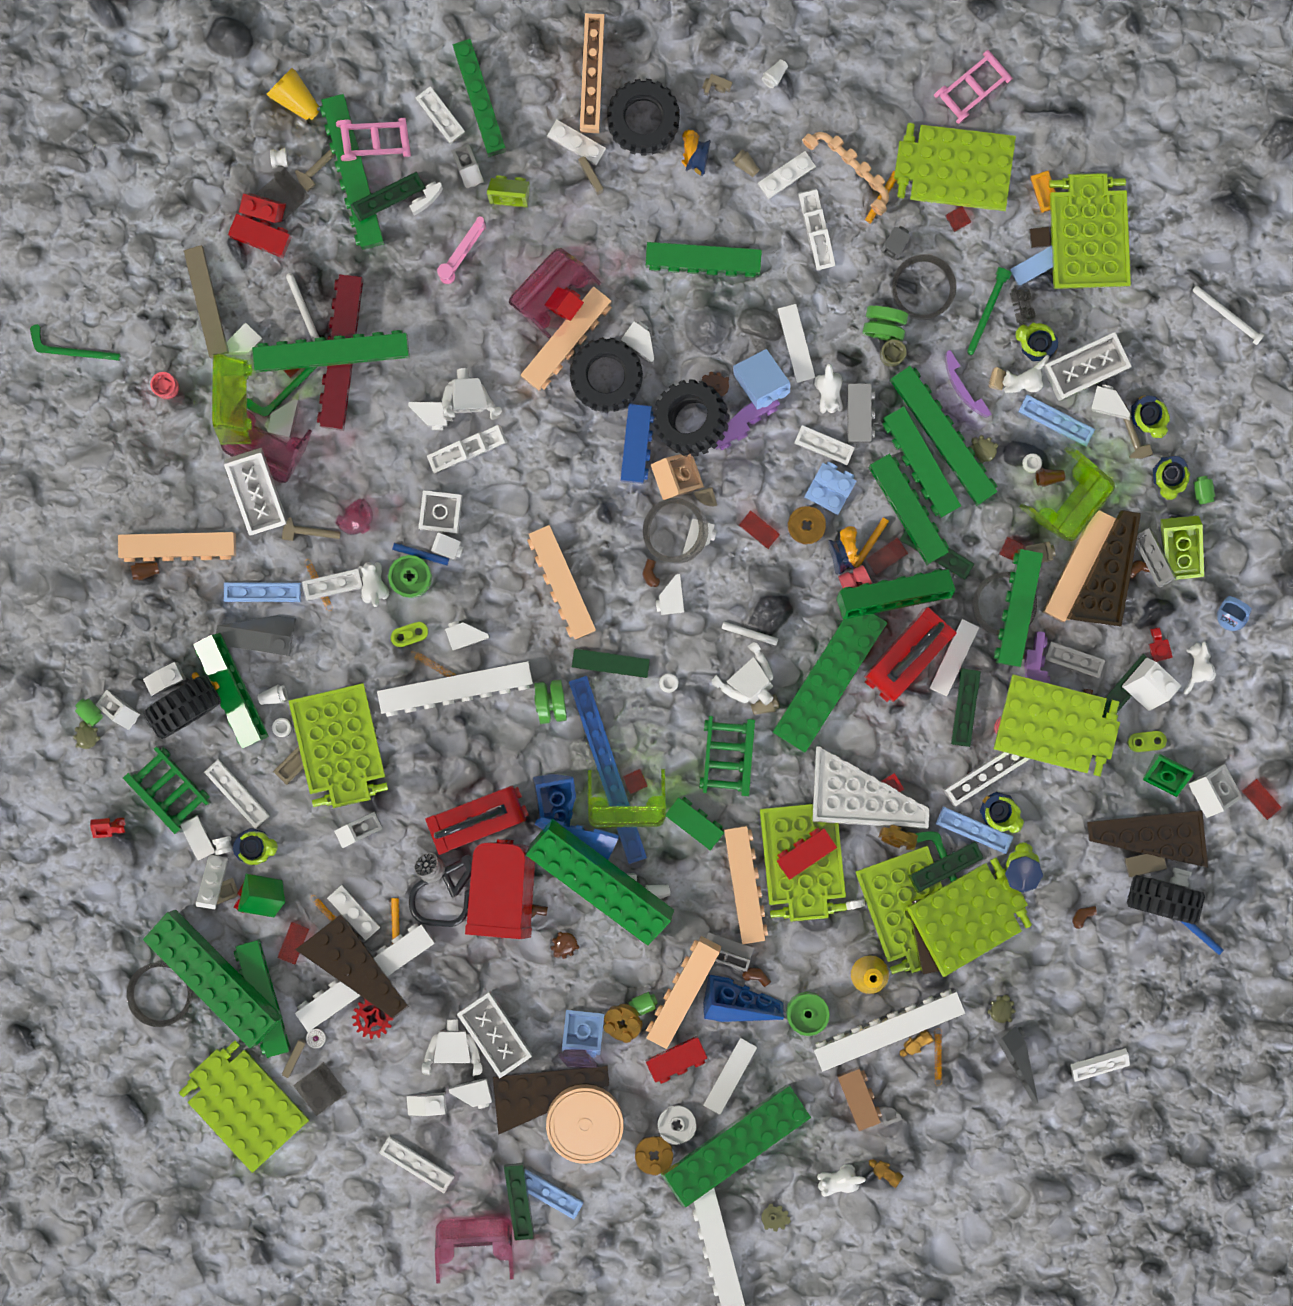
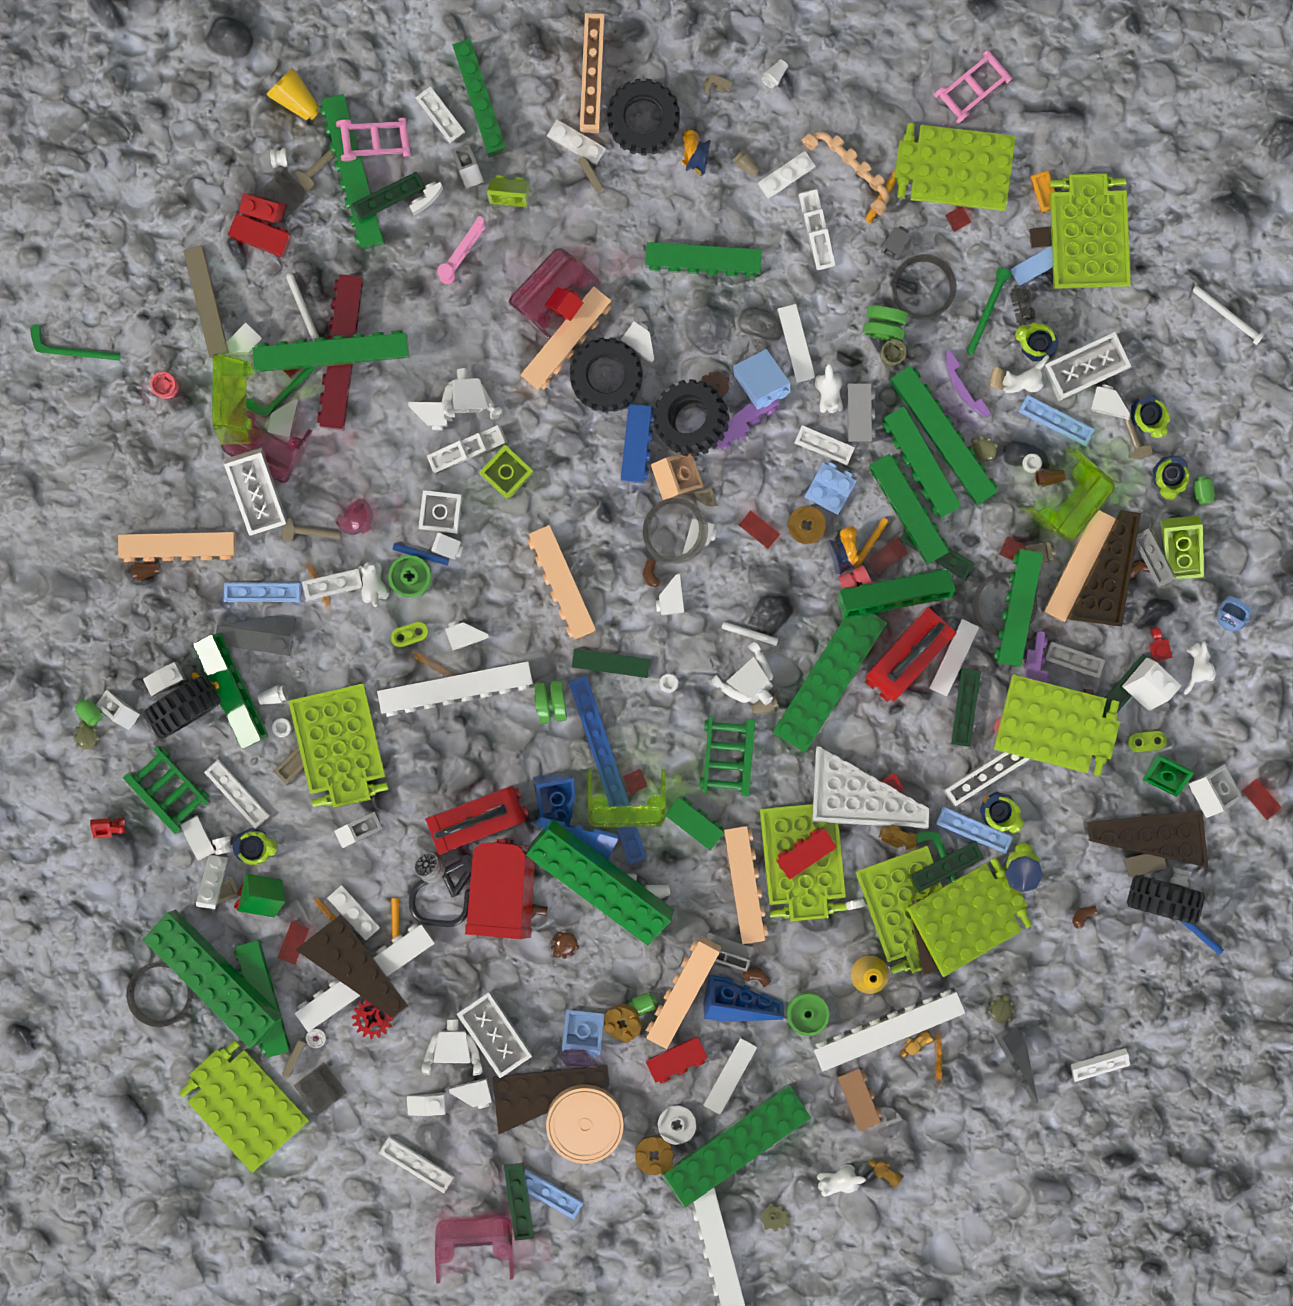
none -> lime brick [479,445,534,500]

